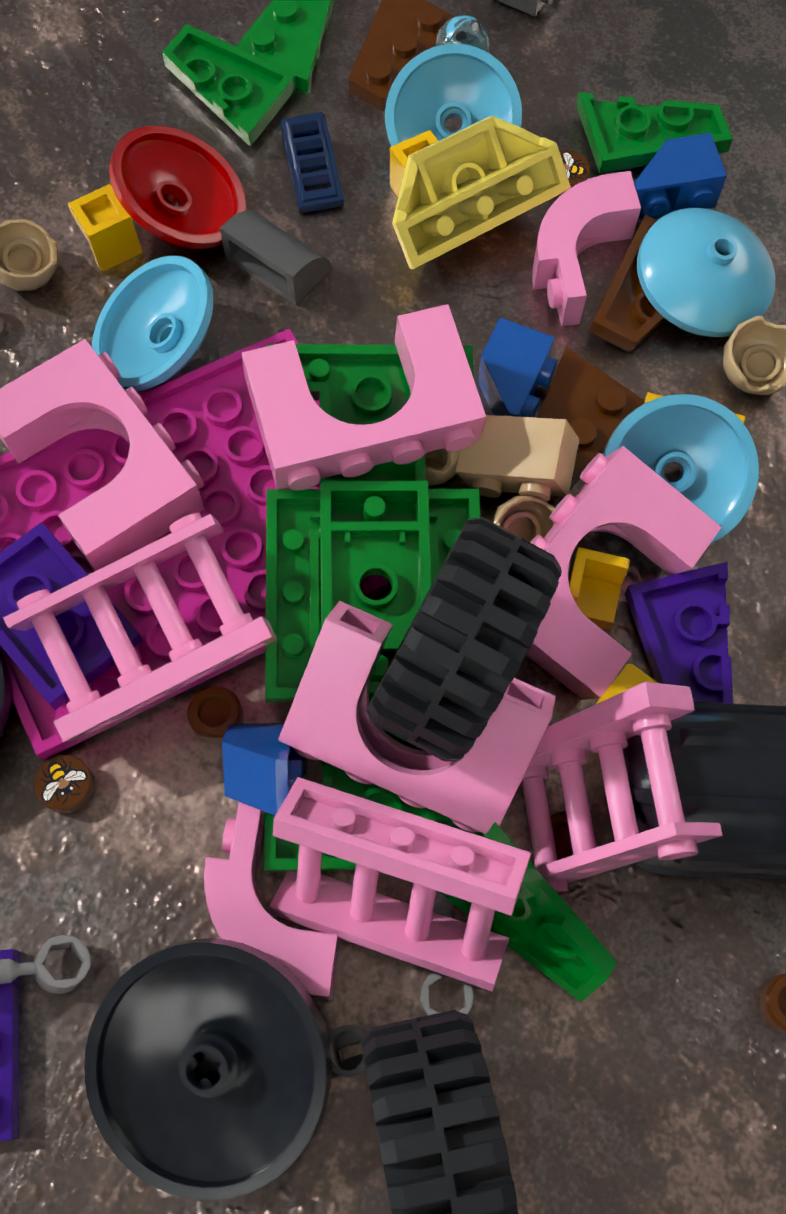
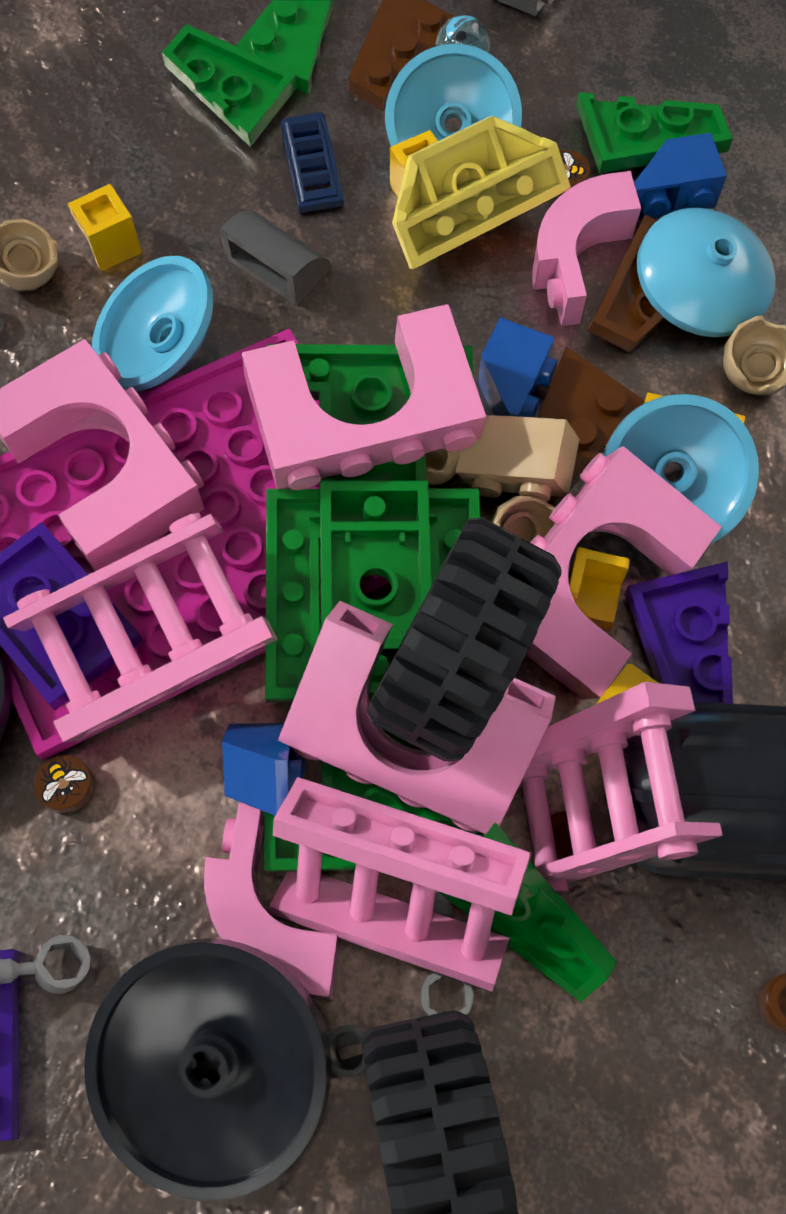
red dish [109,126,246,249] -> none
reddish brown tile [187,686,244,743] -> none

